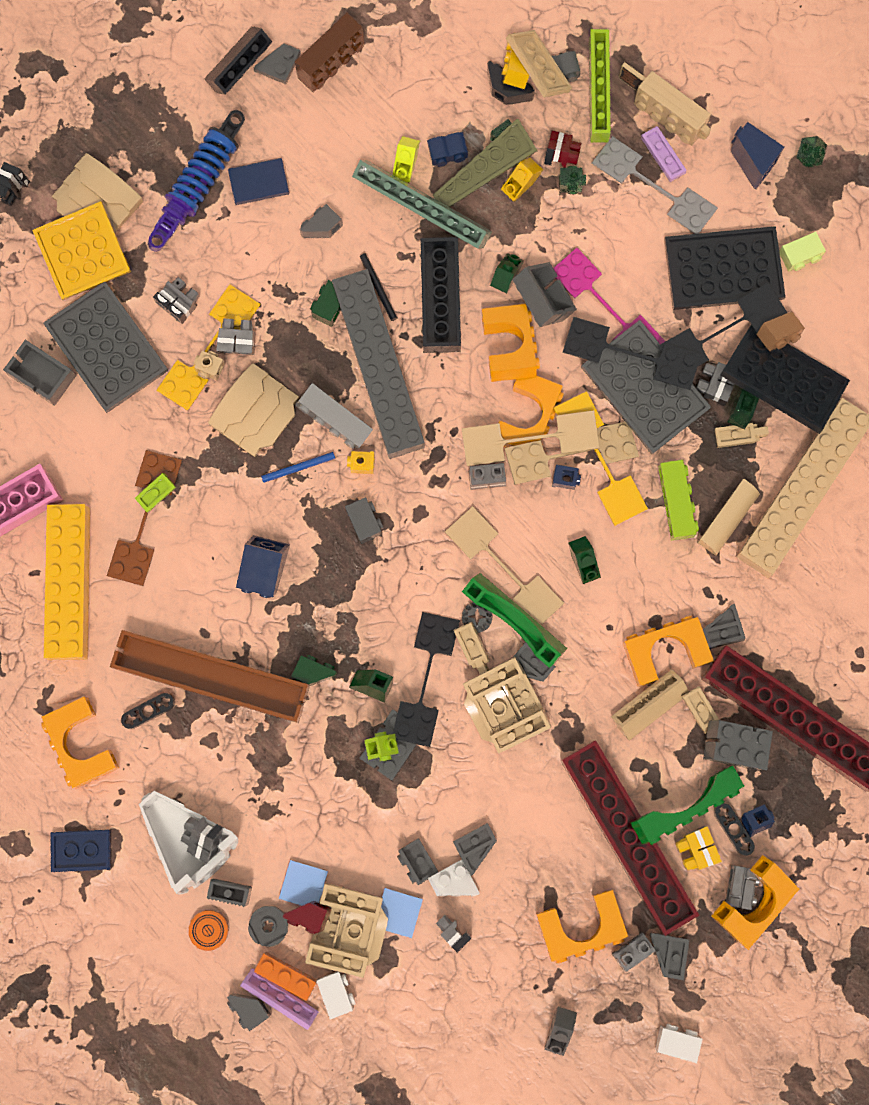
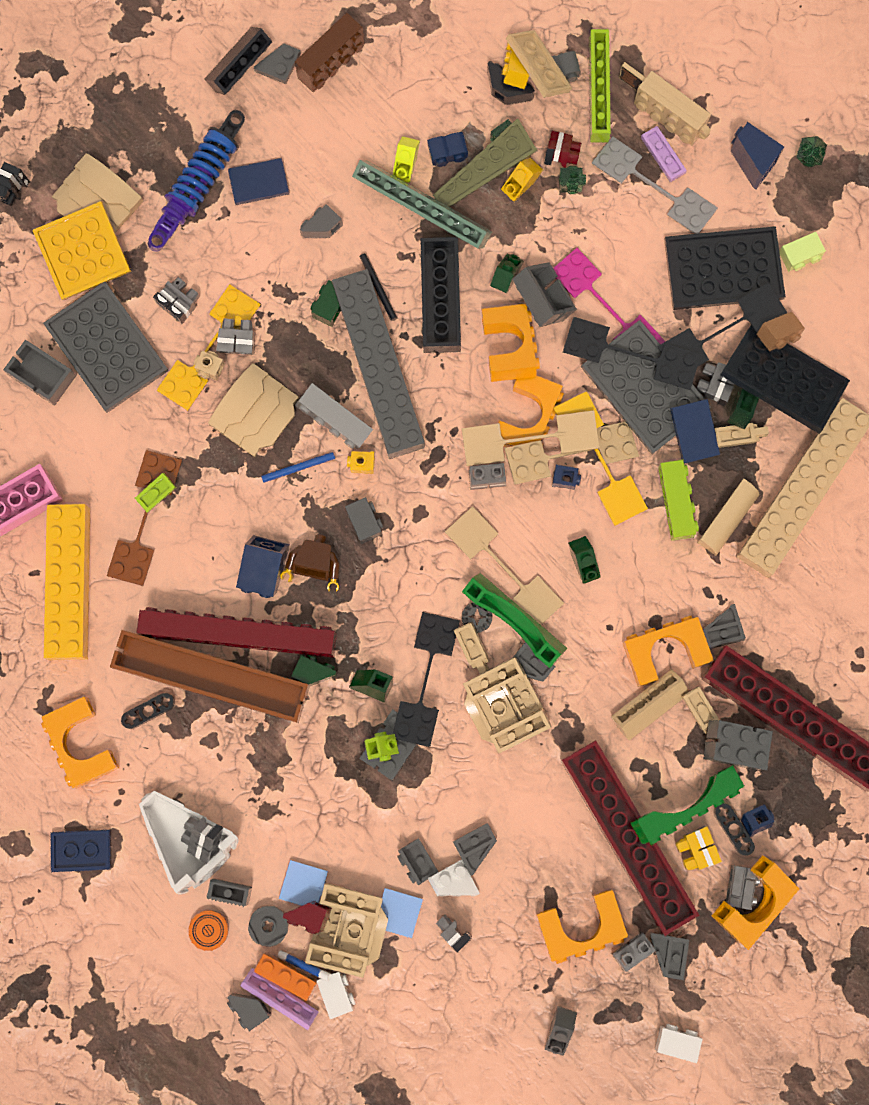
none -> dark red brick [136,607,337,658]
none -> blue bar [277,950,331,982]
none -> reddish brown torso [280,534,339,592]
none -> dark blue tile [670,399,720,464]

